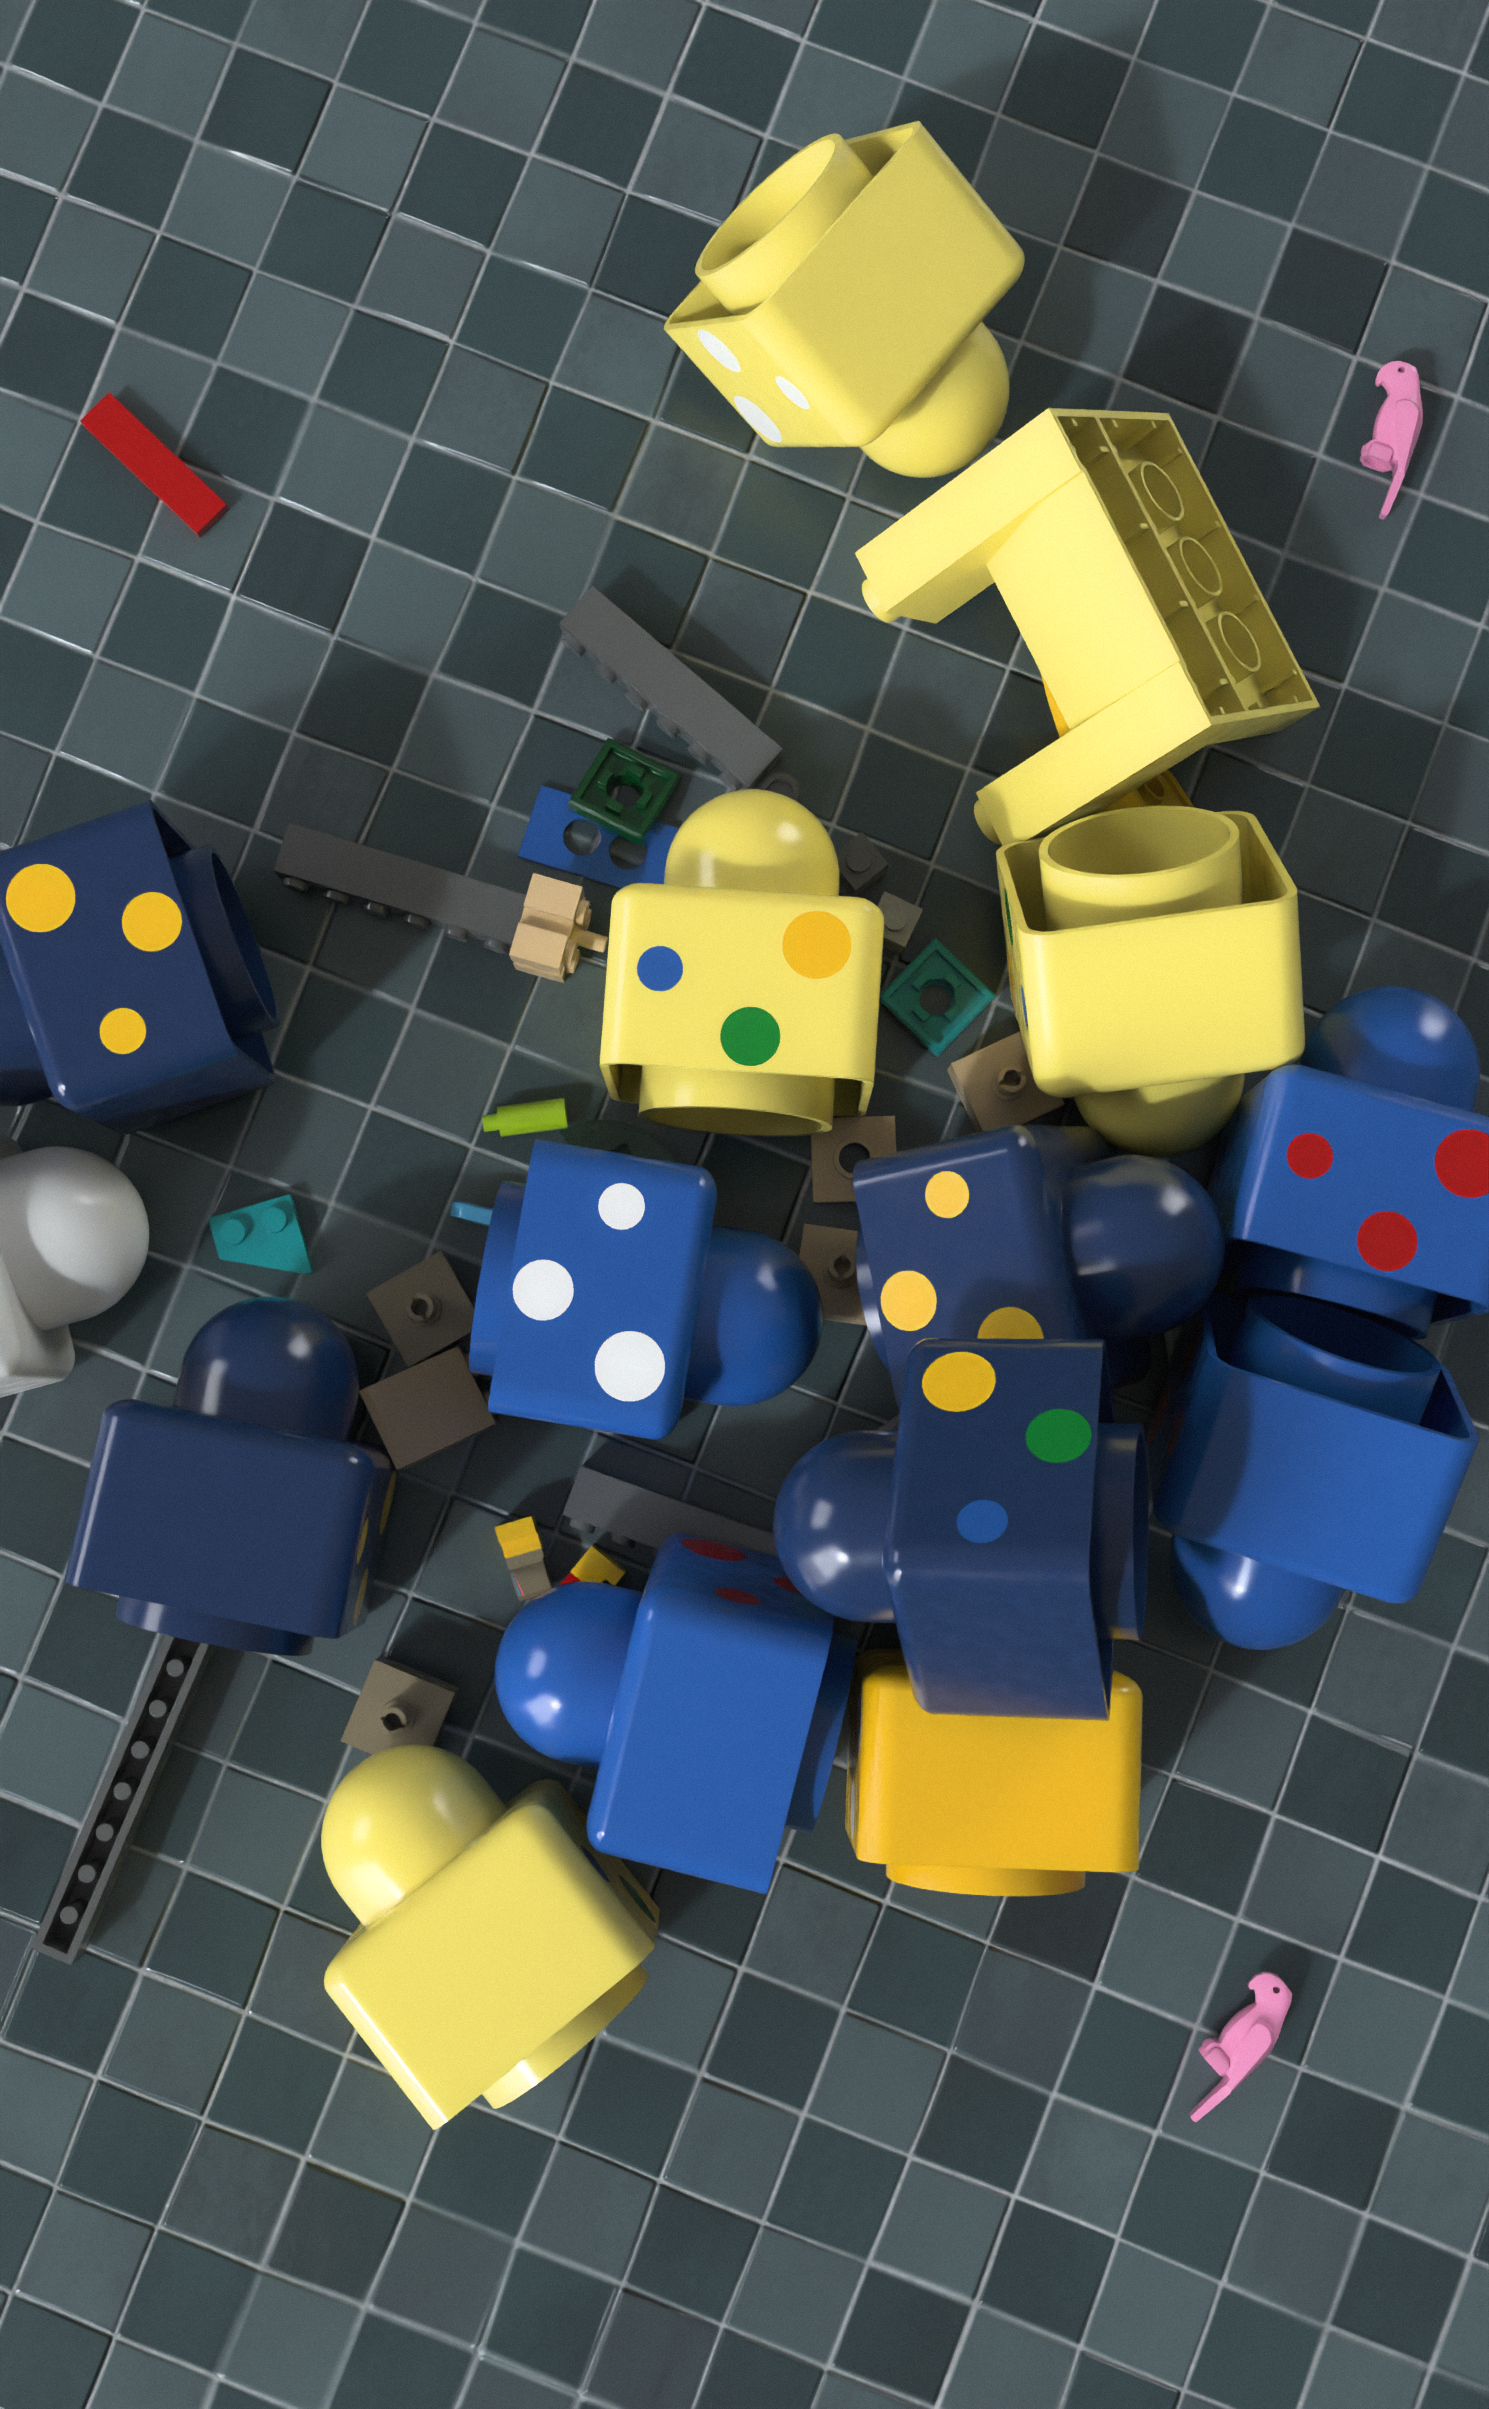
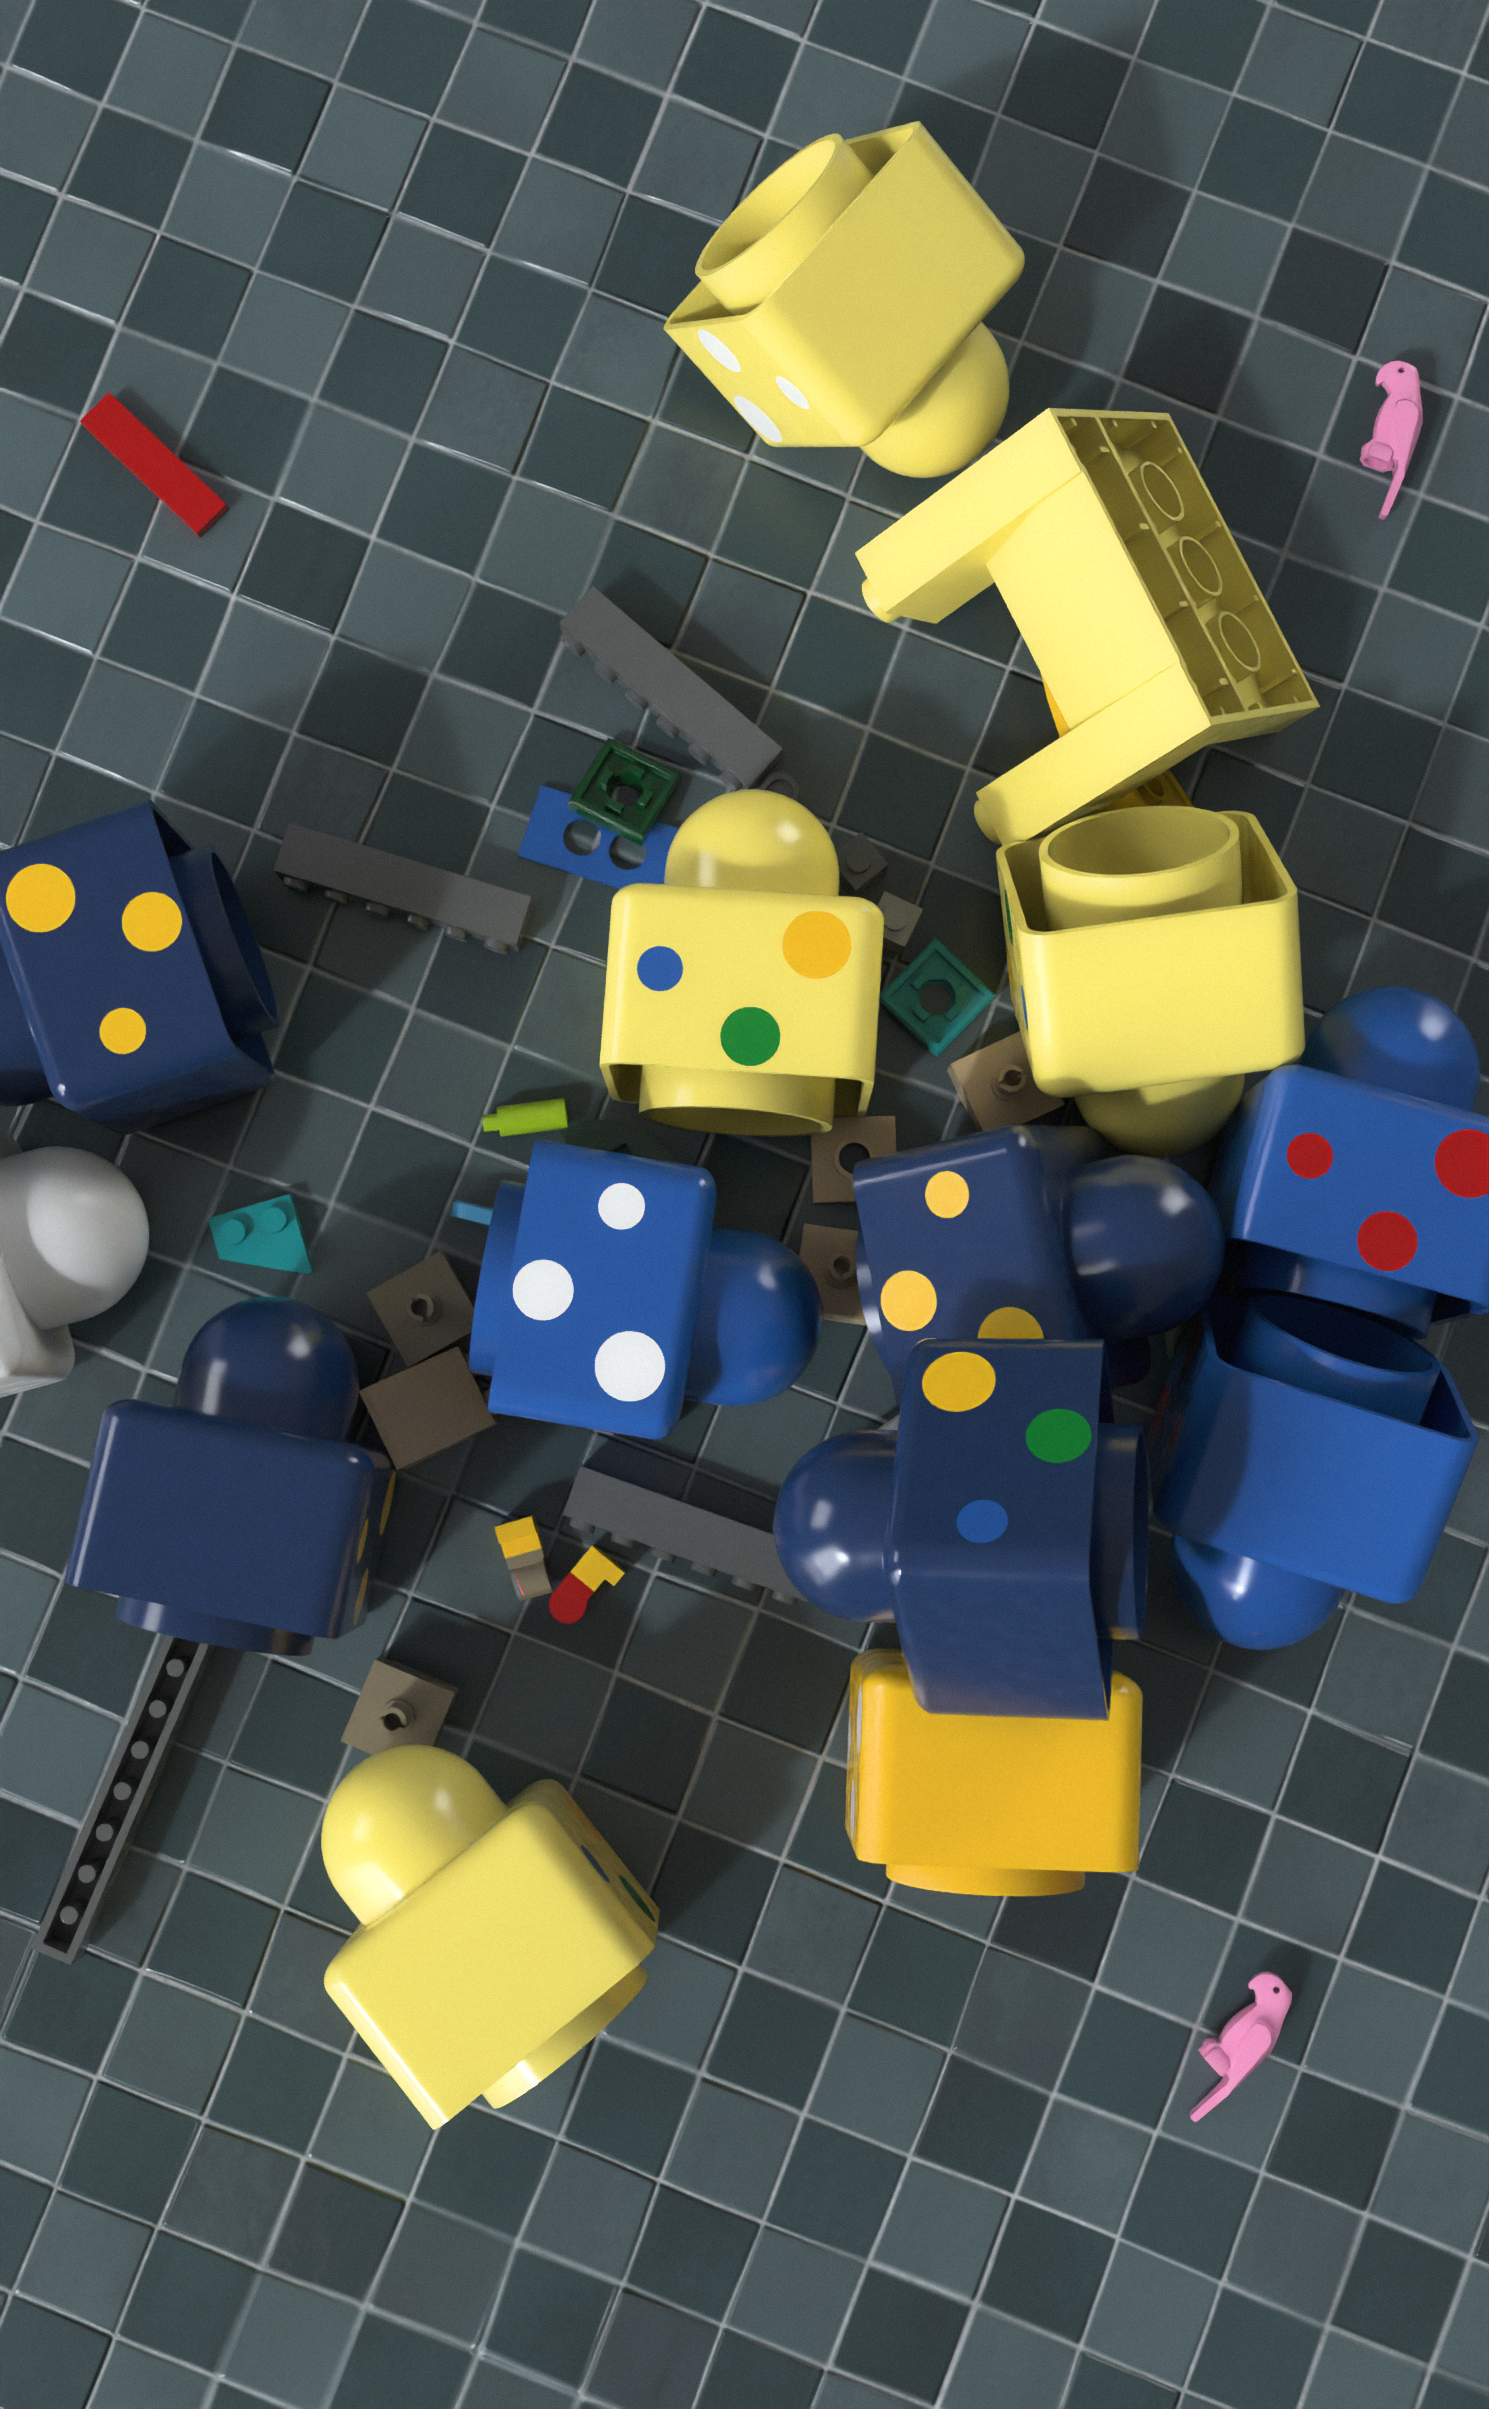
blue piece [495,1533,858,1894] -> none
tan brick [509,873,608,983] -> none

